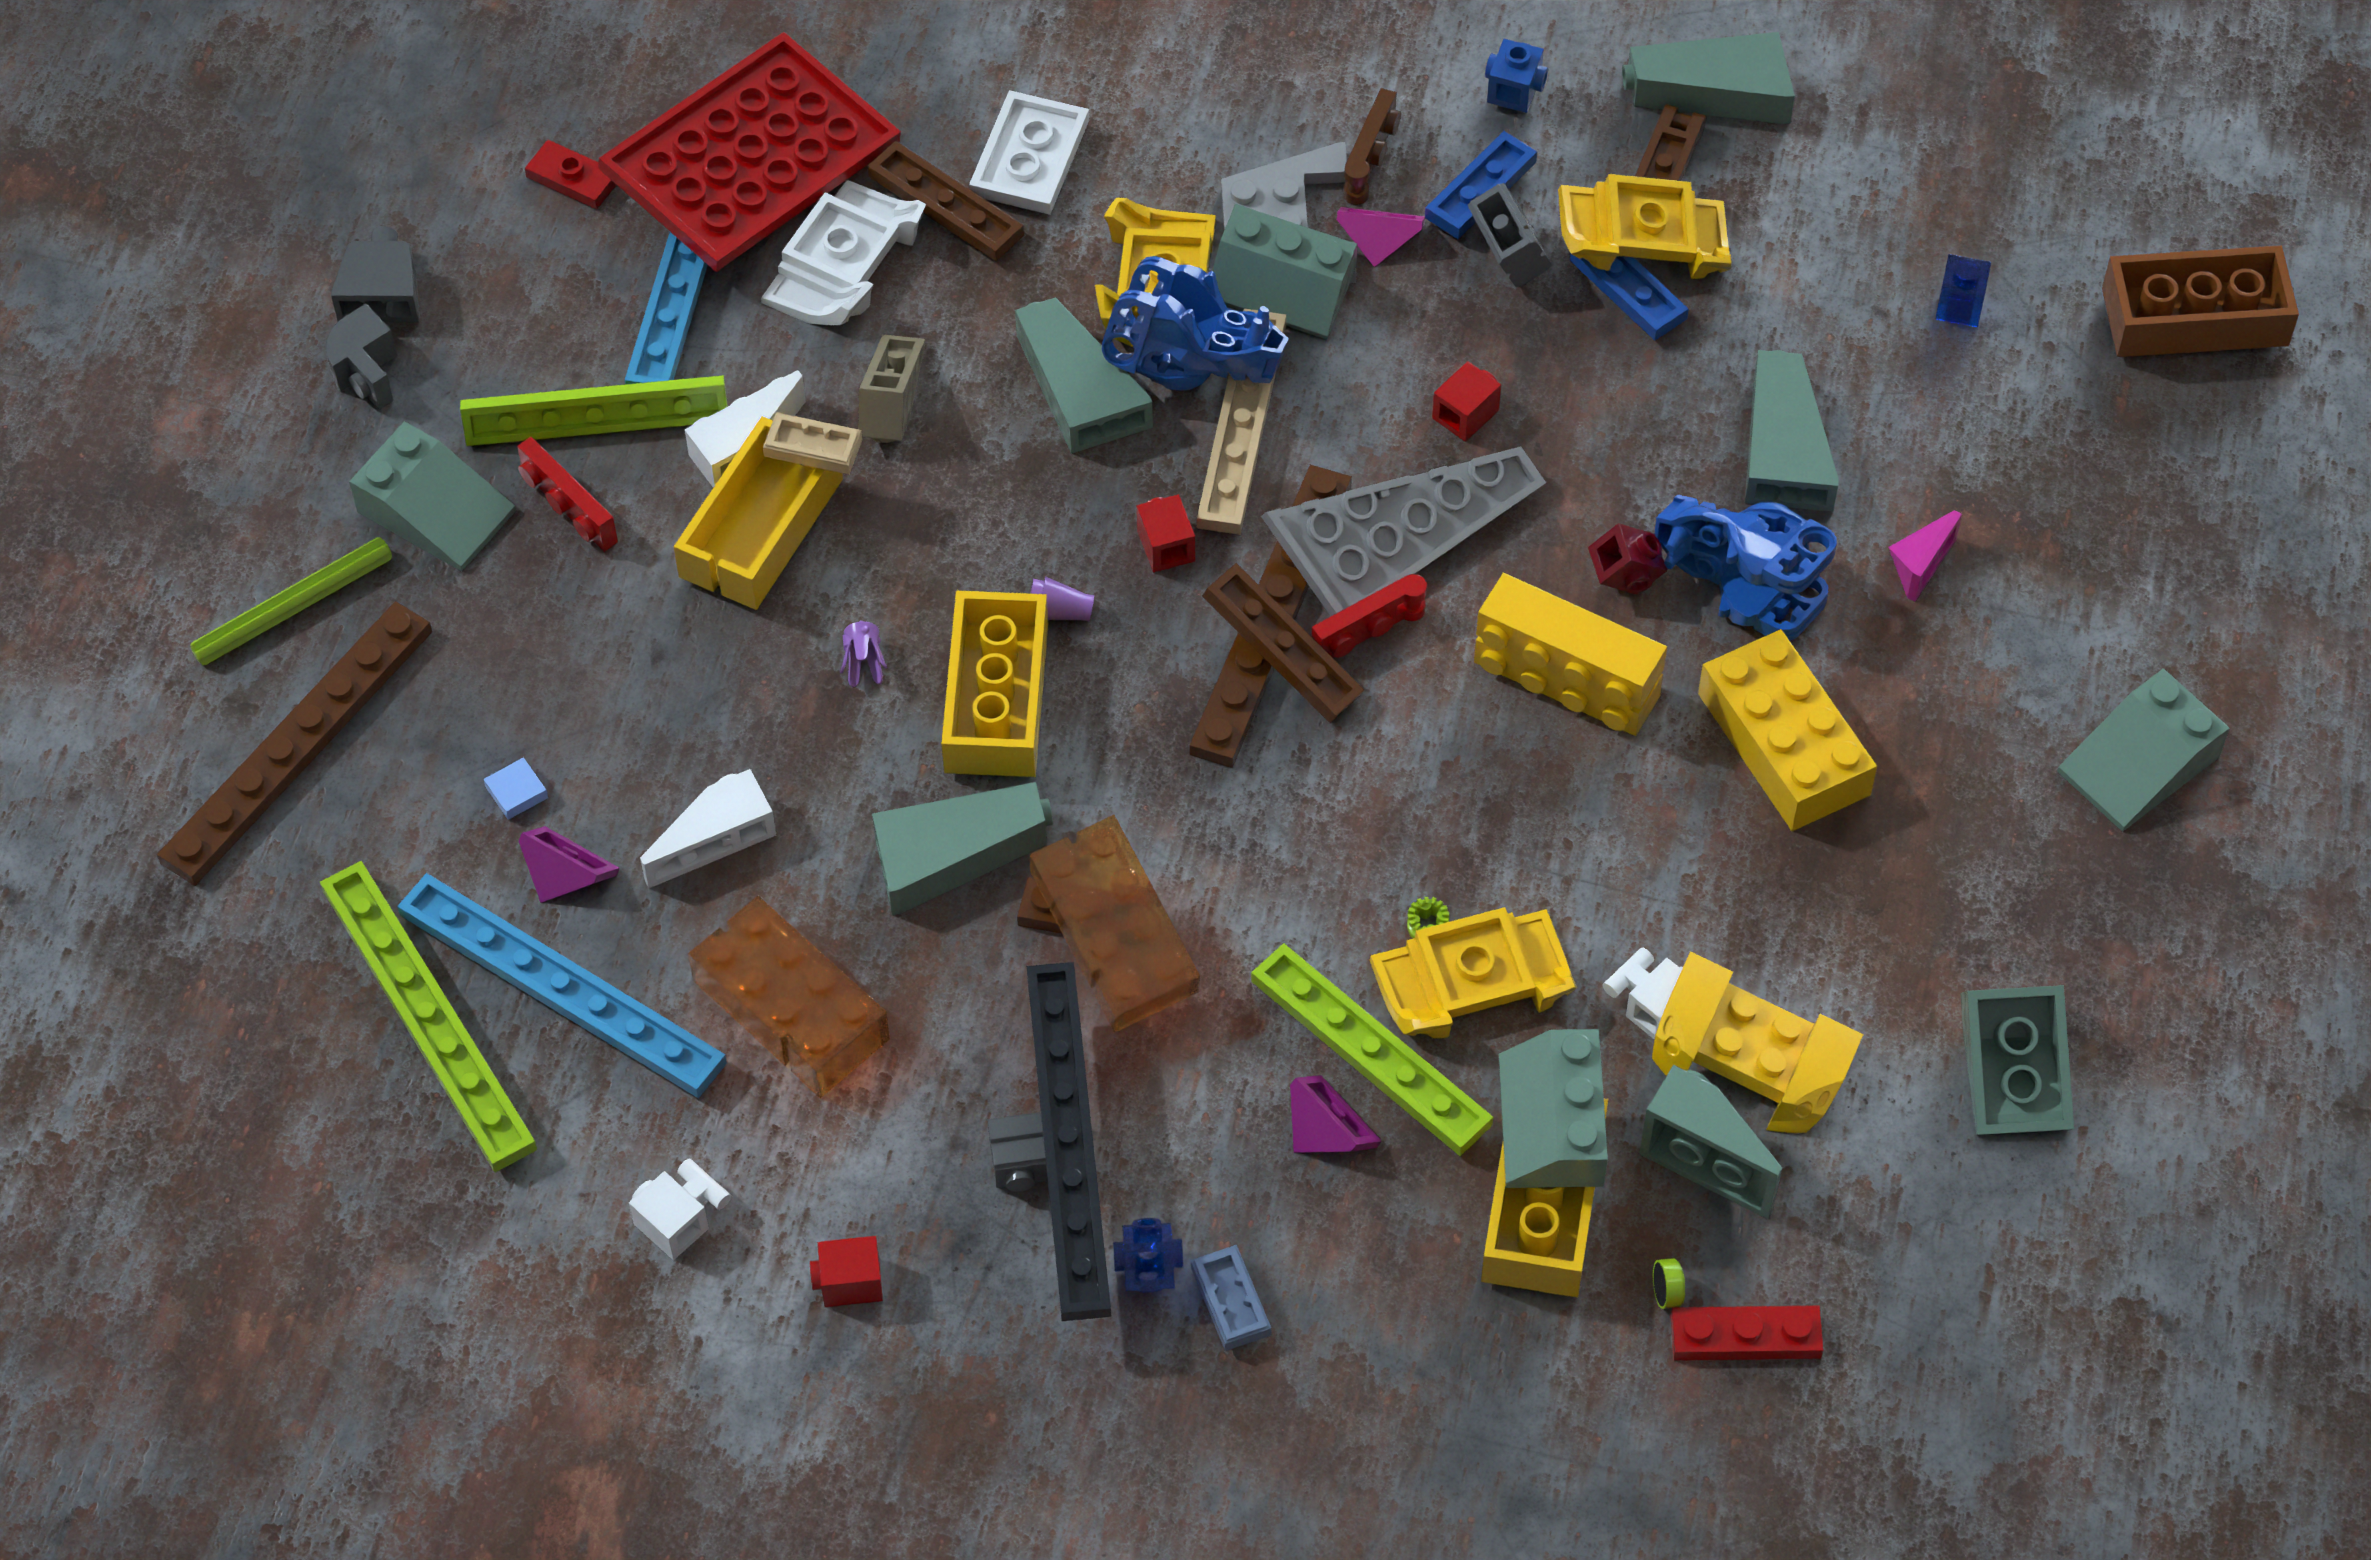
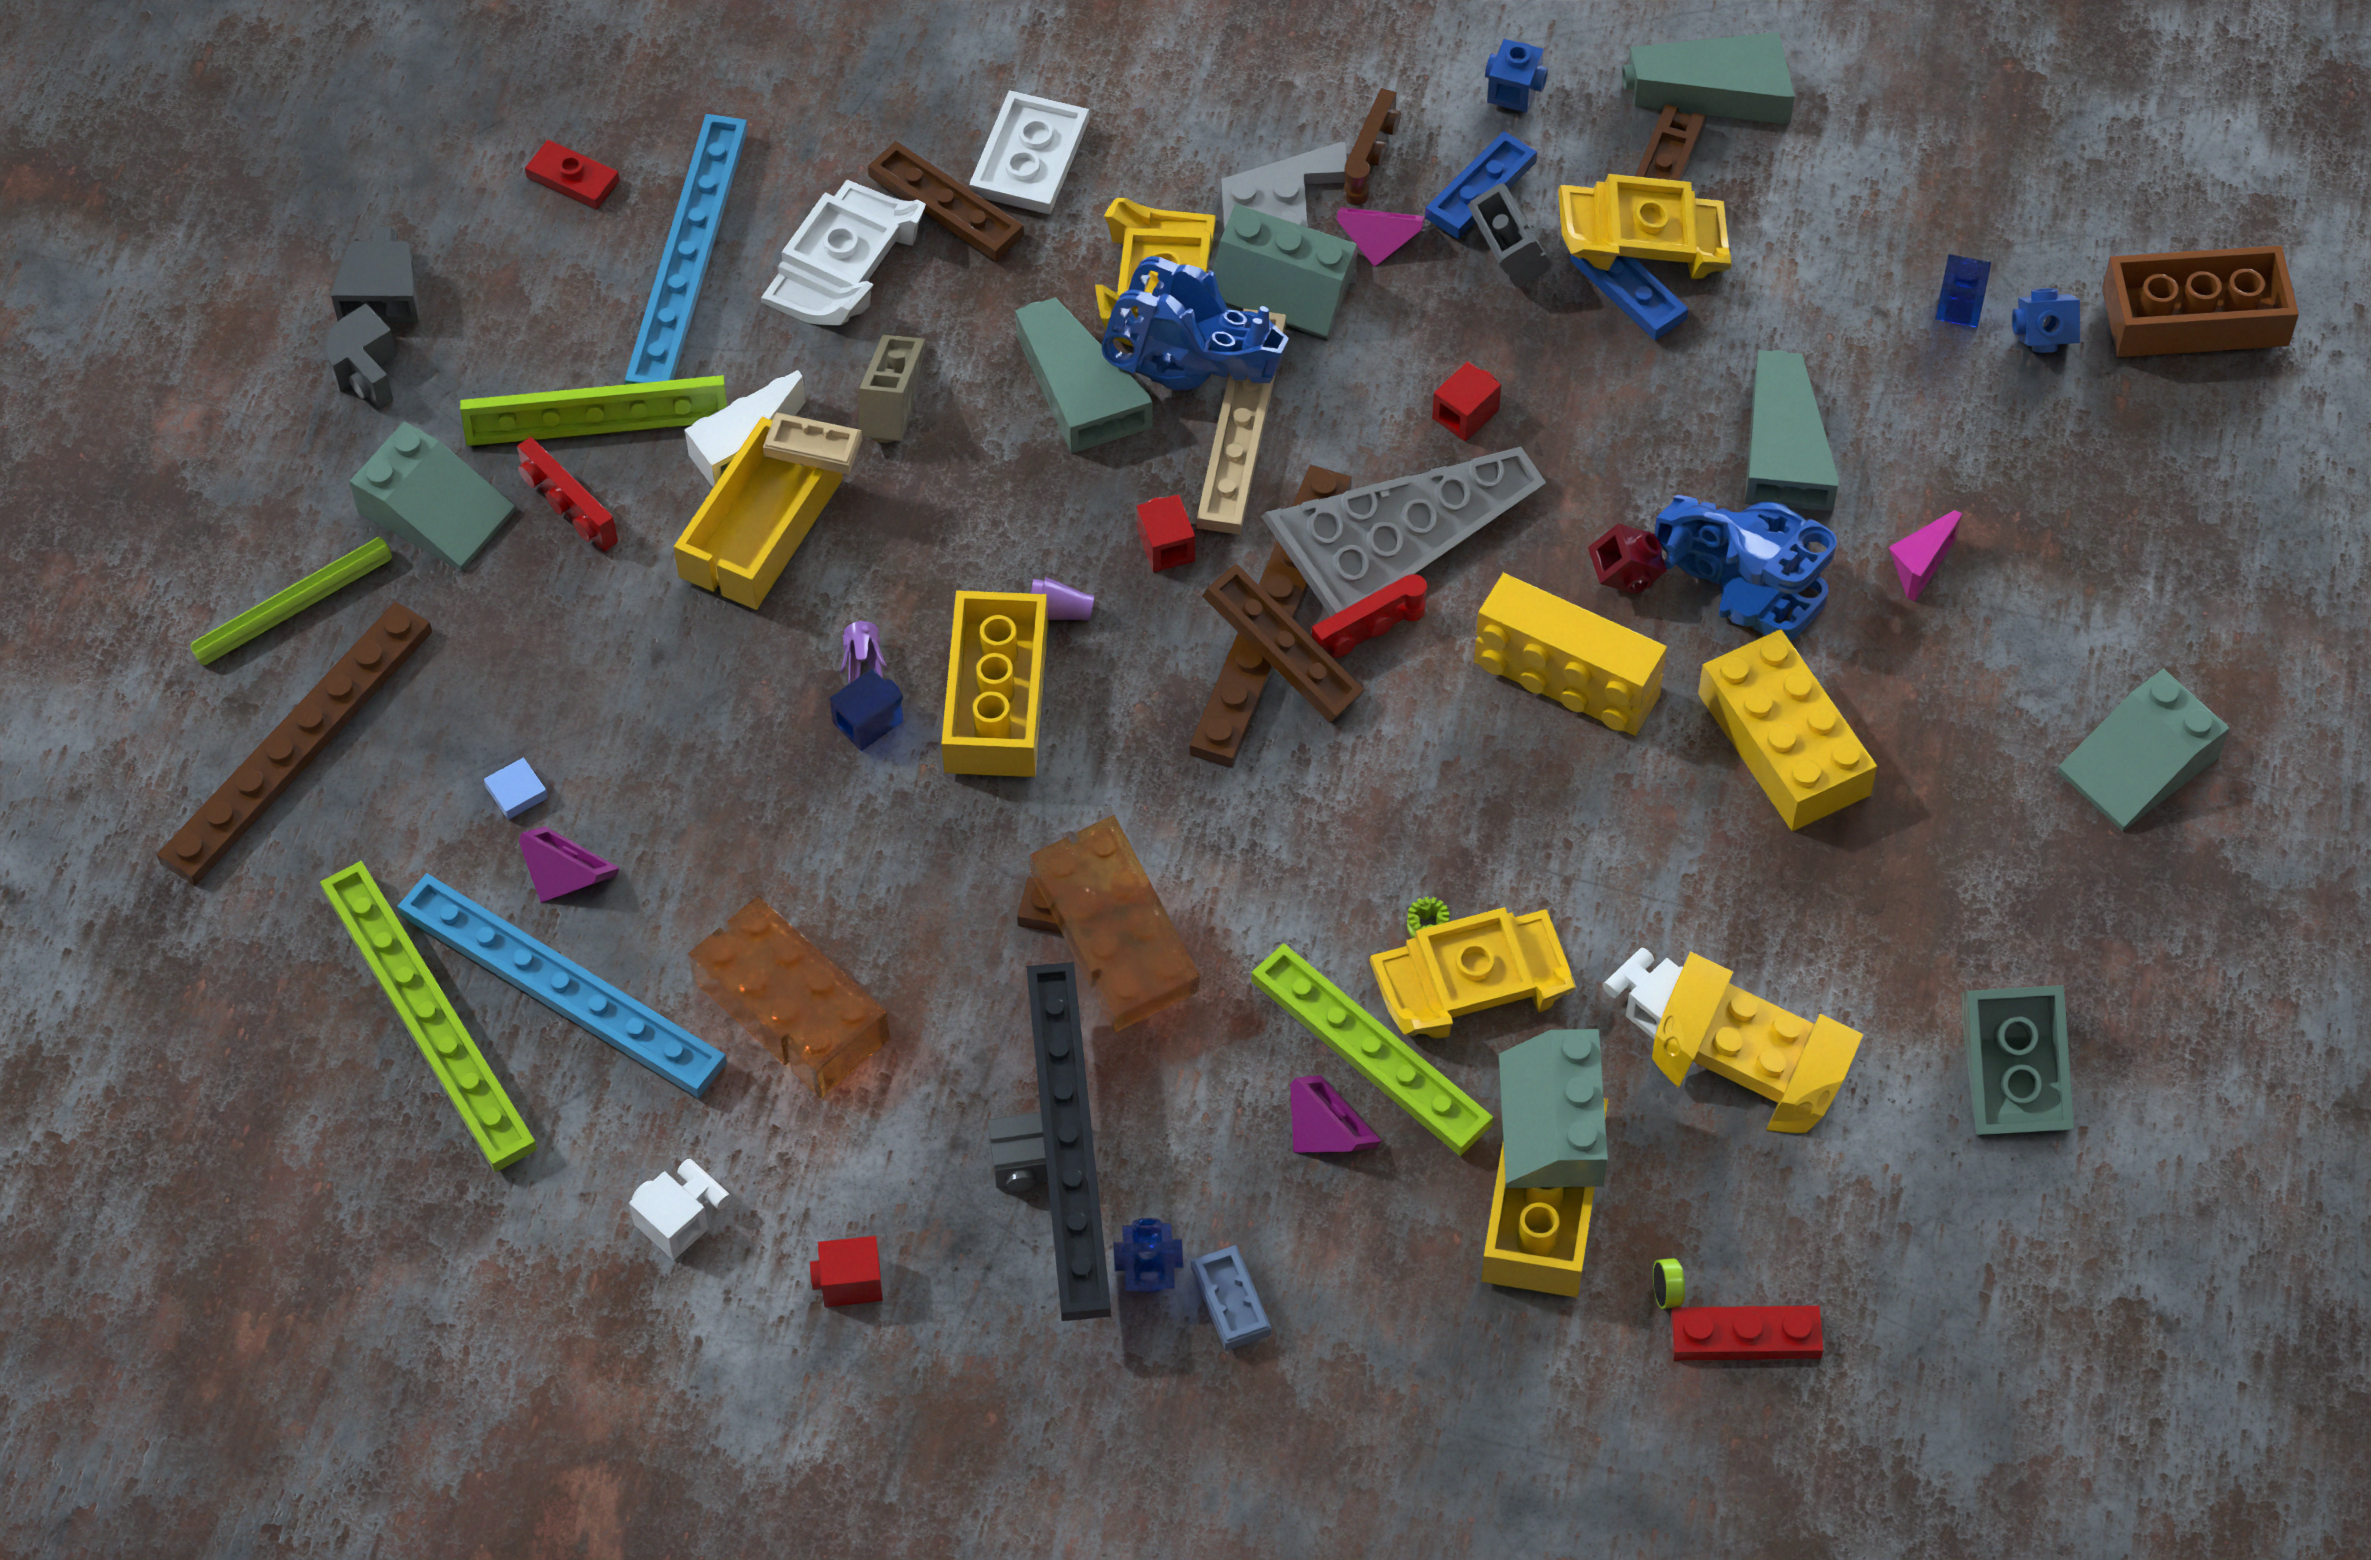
red plate [598,32,901,272] -> none
white slope [640,769,776,888] -> none
sand green slope [872,782,1053,915] -> none
sand green slope [1639,1065,1782,1219] -> none
none -> clear blue brick [829,668,904,751]
none -> blue brick [2012,288,2080,352]

